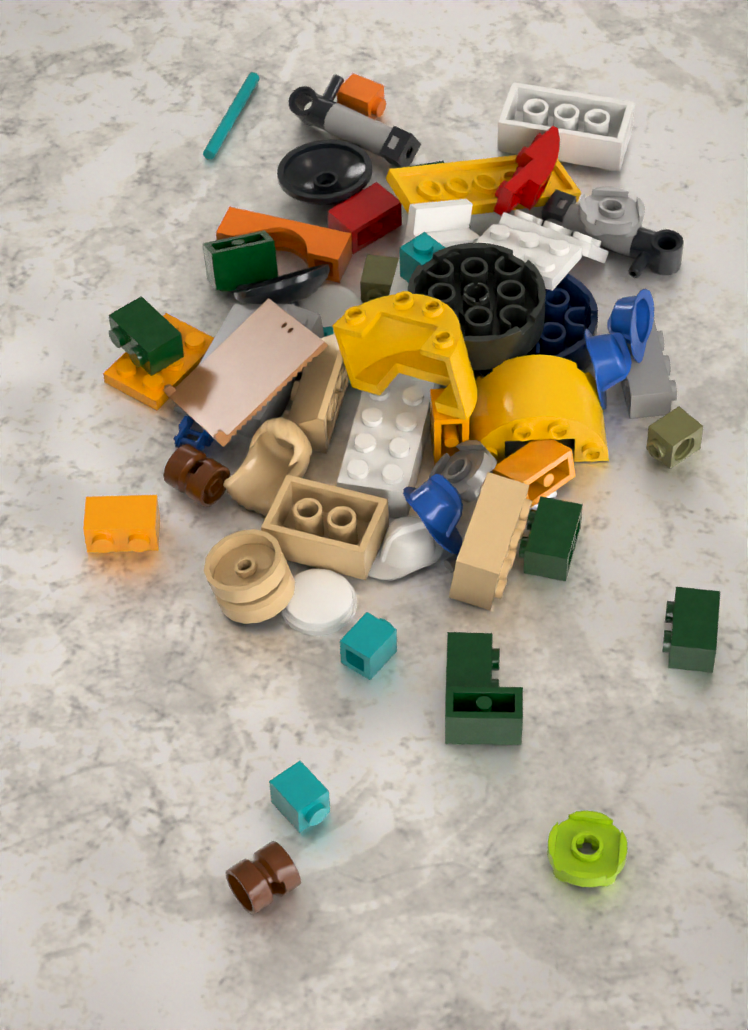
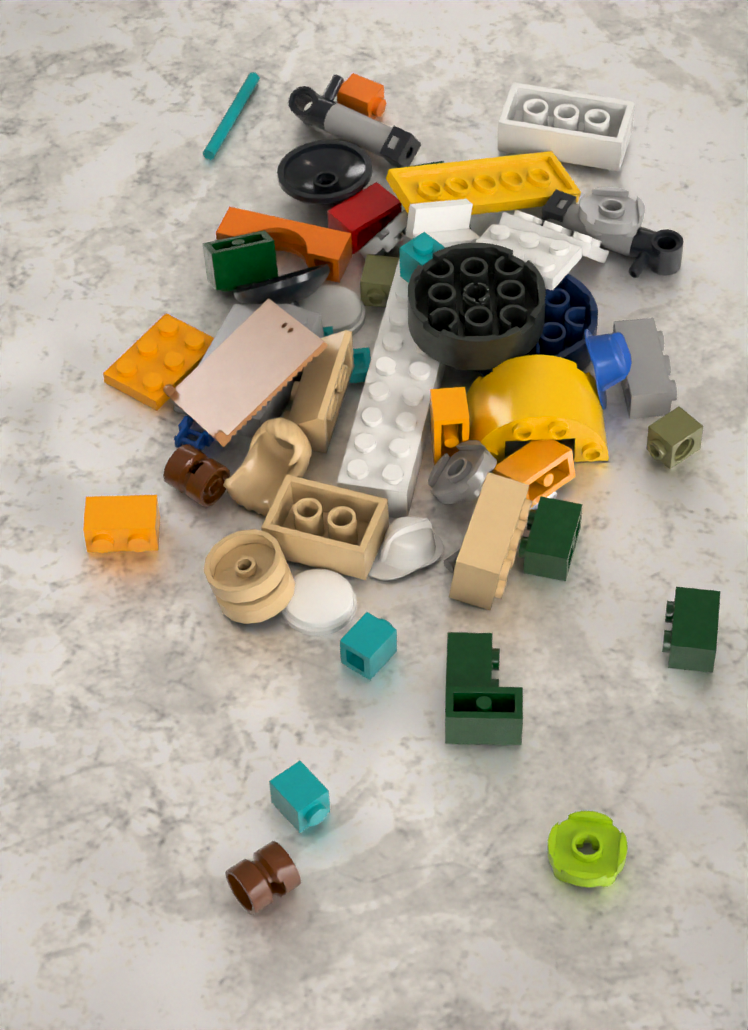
dark green brick [108,296,184,376] -> none
yellow cylinder [332,291,478,421] -> none
blue piece [403,473,463,555] -> none
red slope [493,126,560,216] -> none
blue piece [607,289,654,363] -> none
none -> light grey plate [359,209,408,260]

